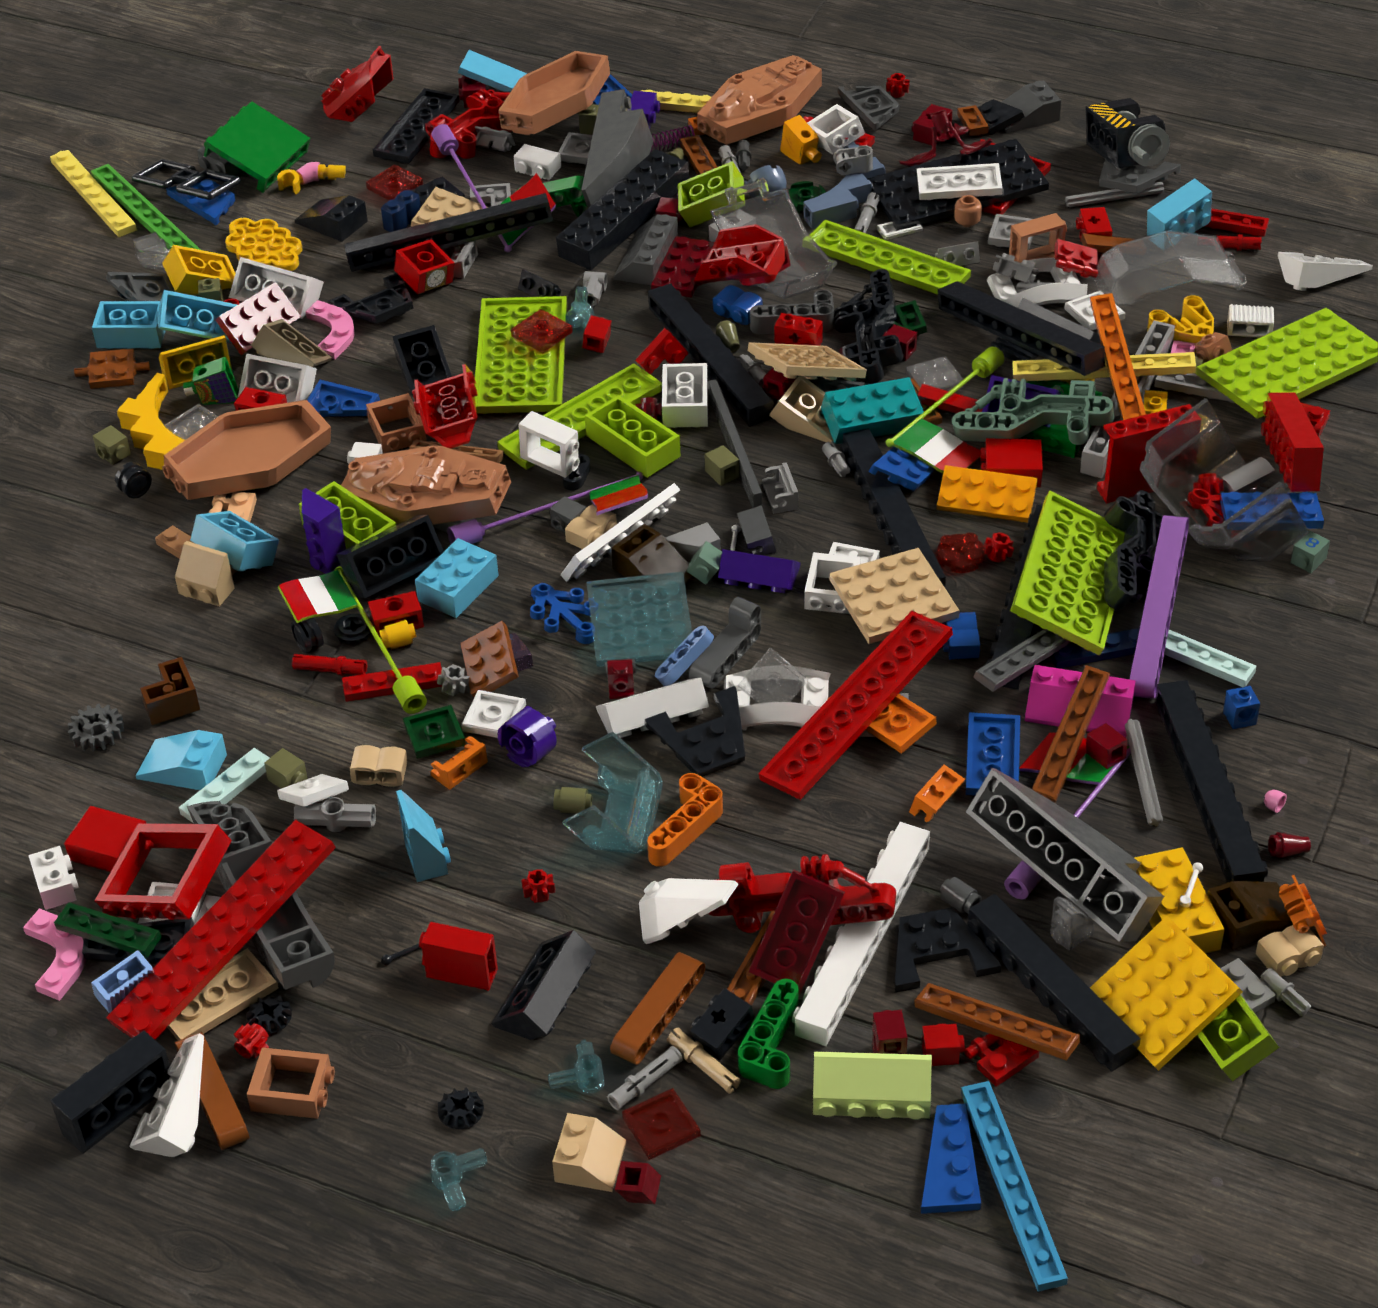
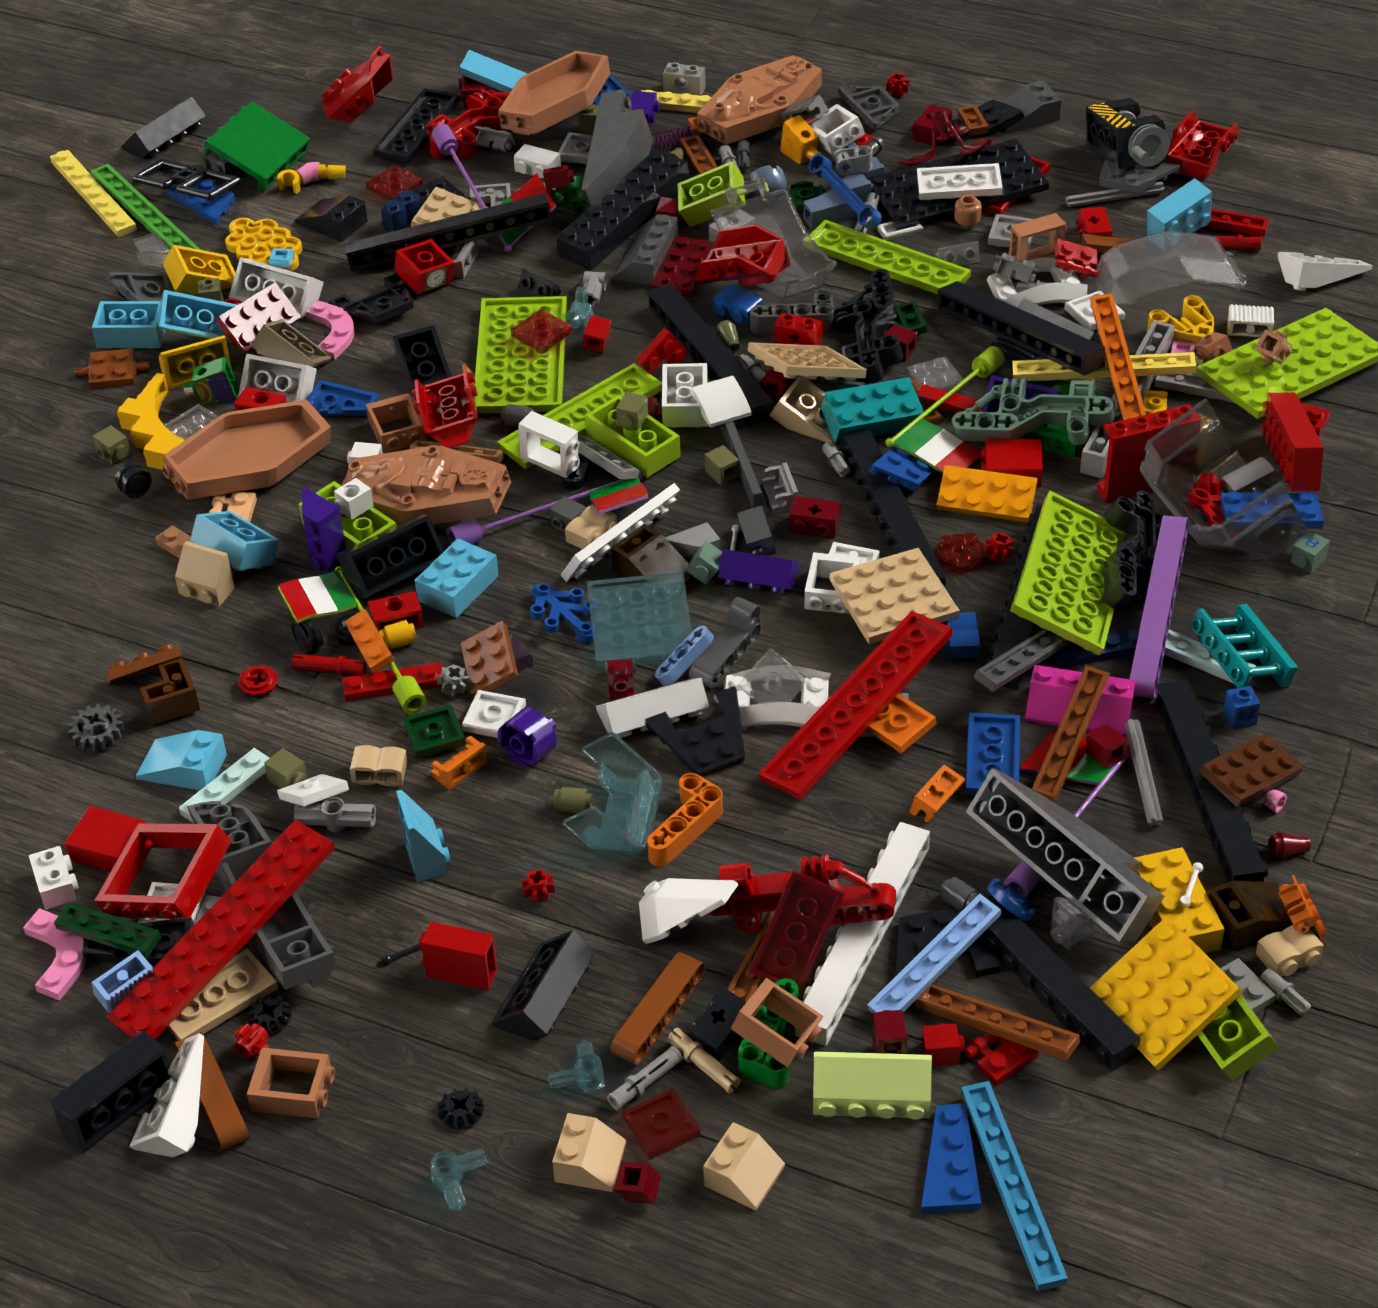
none -> dark orange plate [105,644,183,685]
none -> slope [121,97,206,159]
none -> red gear [238,666,278,698]
none -> medium azure tile [268,248,294,268]
none -> white brick [334,478,374,520]
none -> orange plate [344,609,395,673]
none -> dark grey brick [501,404,535,428]
none -> dark red brick [543,165,575,194]
none -> light grey tile [578,435,640,479]
none -> olive brick [616,392,648,430]
none -> light grey brick [663,62,706,96]
none -> white slope [692,376,751,428]
none -> tan slope [703,1122,785,1211]
none -> nougat window [731,978,823,1067]
none -> dark grey hinge [781,94,829,120]
none -> dark red brick [789,496,841,538]
none -> blue piece [808,154,881,230]
none -> dark grey pin [867,137,884,156]
none -> light blue plate [867,894,1001,1013]
none -> blue tile [987,878,1035,921]
none -> red slope [1166,111,1242,180]
none -> teal fence [1190,604,1298,688]
none -> reddish brown plate [1199,733,1304,807]
none -> nougat brick [1254,329,1292,365]

